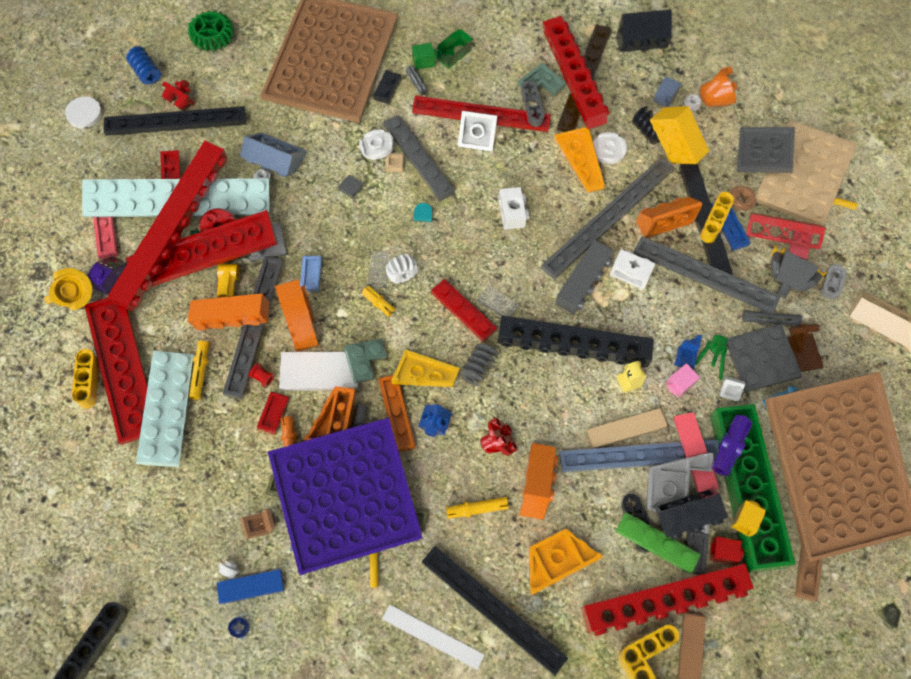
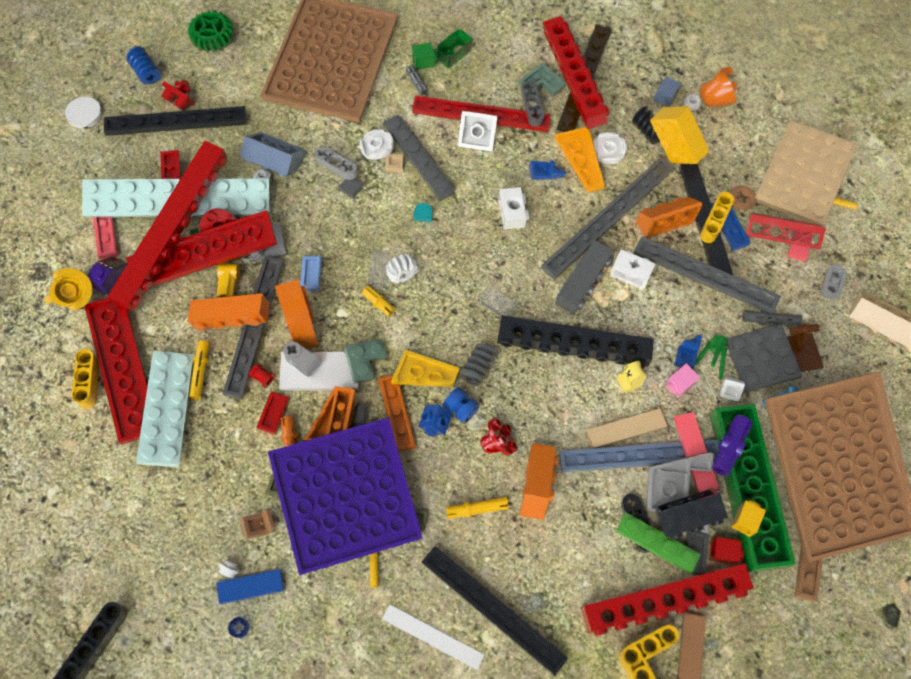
black plate [373,70,402,105] -> none
red plate [431,279,497,343] -> none
light orange wing [529,529,603,595] -> none
black slope [616,9,672,52] -> none
dark grey plate [737,127,795,173] -> none
dark grey torso [771,245,827,298] -> none
none -> light grey piece [283,342,322,377]
none -> light grey beam [314,147,358,180]
none -> blue wheel [443,387,480,424]
none -> blue slope [529,160,566,180]

